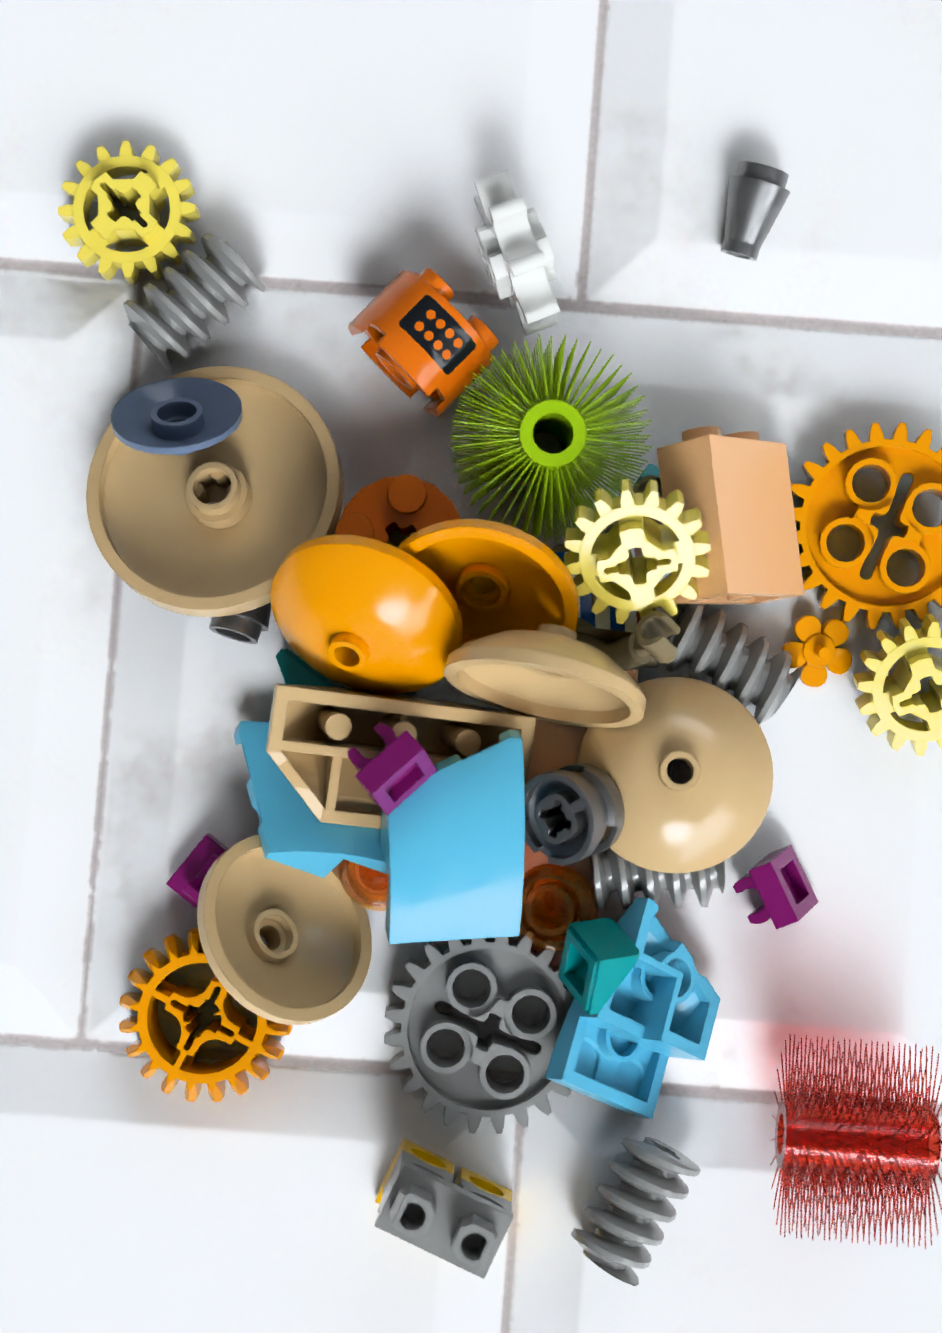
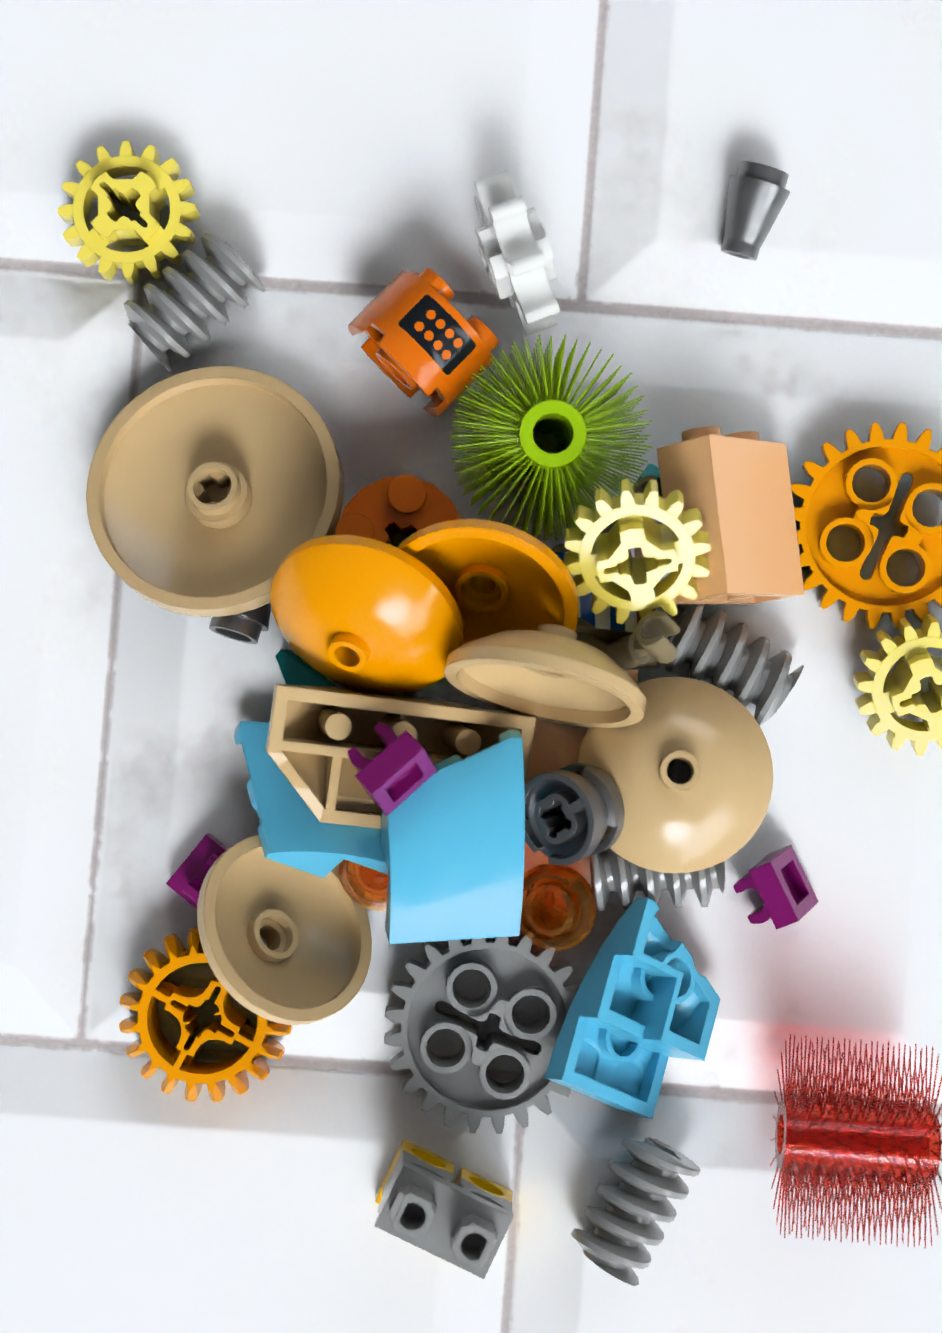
sand blue dish [111,377,243,455] -> none
teal slope [558,918,640,1015] -> none
light orange plant [781,615,853,687] -> none

